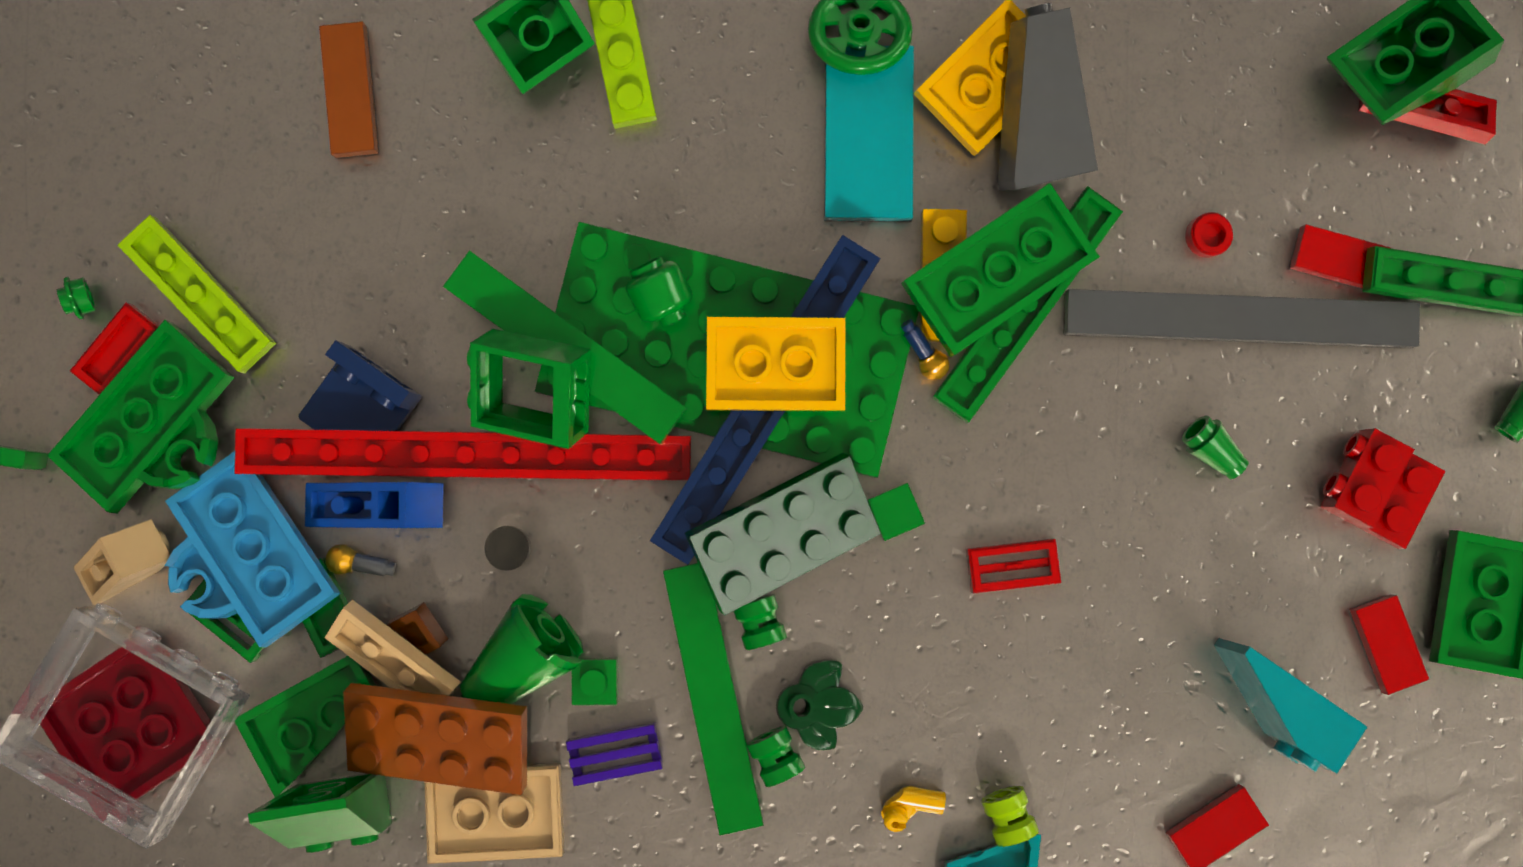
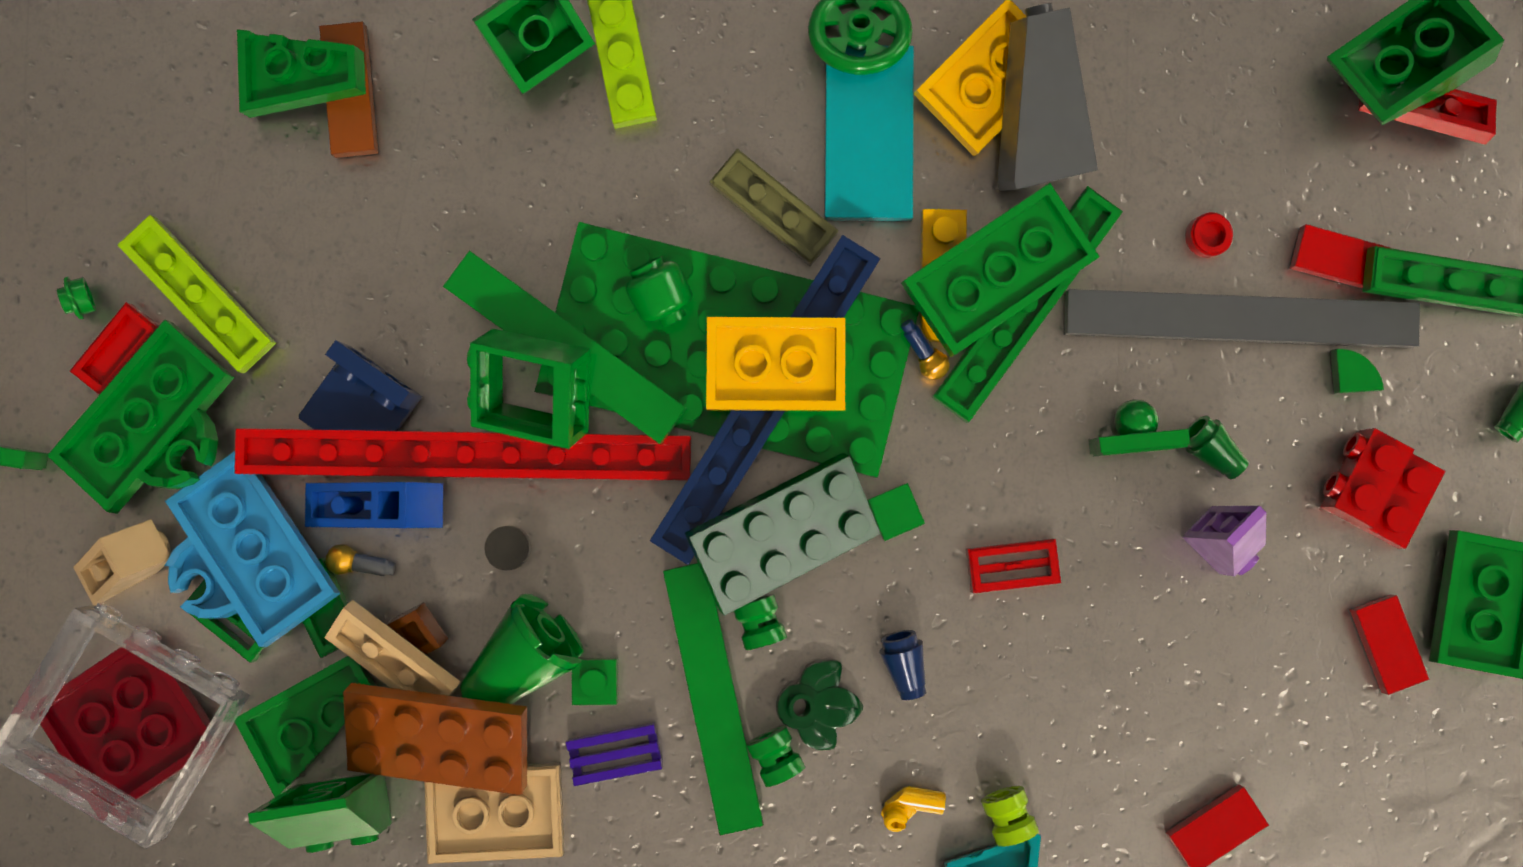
teal slope [1214,638,1367,774] -> none
none -> green wing [237,29,366,118]
none -> olive tile [709,148,839,267]
none -> dark blue cone [879,630,927,700]
none -> green tile [1089,399,1191,457]
none -> medium lavender slope [1182,506,1267,577]
none -> green tile [1330,349,1384,394]

